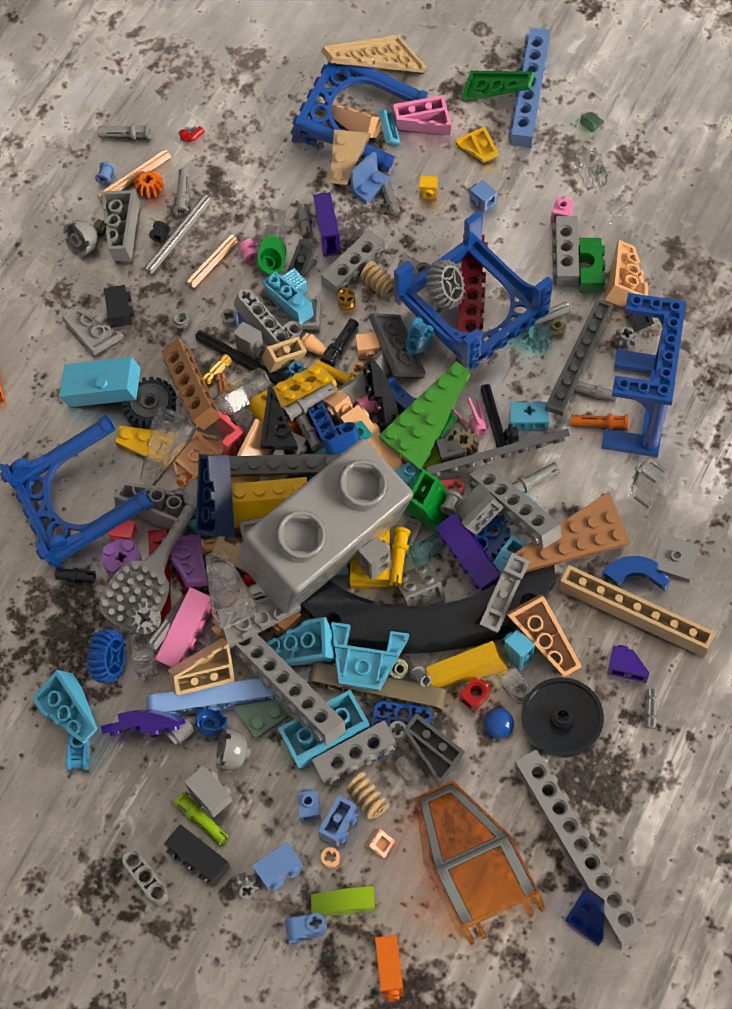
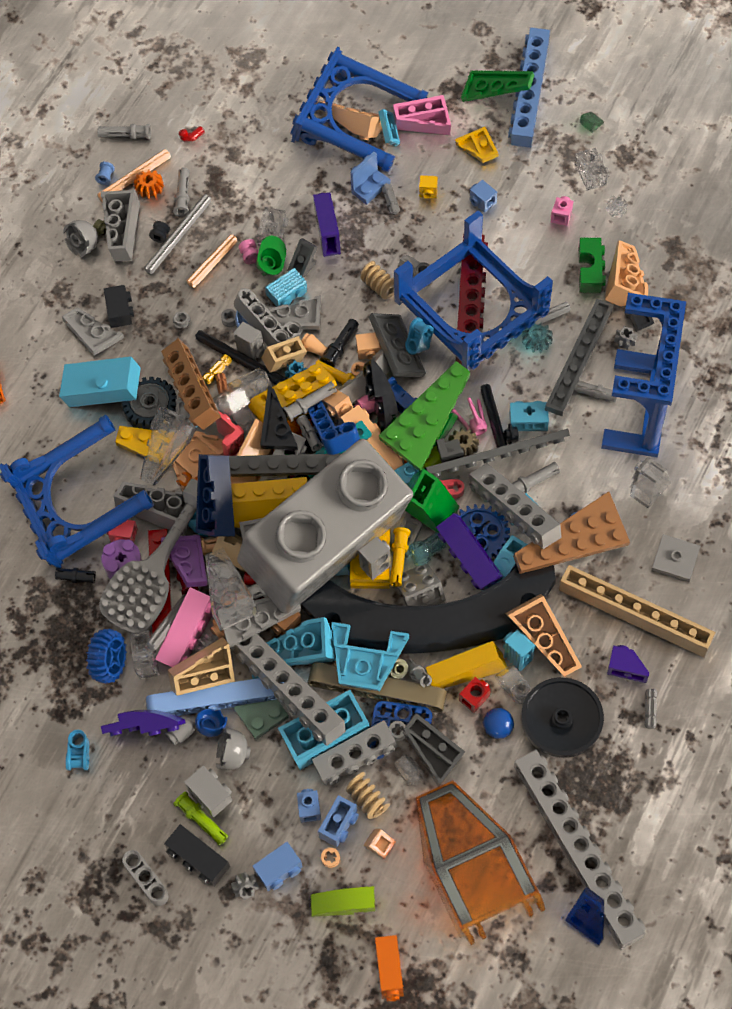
medium azure wedge [32,670,98,743] -> none
light grey gear [129,602,161,634] -> none
medium azure slope [262,271,314,325] -> none
medium blue piece [284,913,327,943] -> none
light grey pin [297,204,313,239] -> none
tan wing [321,35,427,73] -> none
light grey brick [321,229,385,296] -> none
tan wedge [329,129,371,185] -> none
pearl gold wheel [337,288,356,311] -> none
light grey gear [425,260,466,310] -> none
light grey bush [440,490,462,516] -> none
light grey bracket [456,483,504,535] -> none
light grey slope [479,553,530,633] -> none
olive plate [548,319,566,337] -> none
light grey brick [552,216,579,286] -> none
orange pin [571,413,628,431] -> none
blue arch [602,556,670,592] -> none

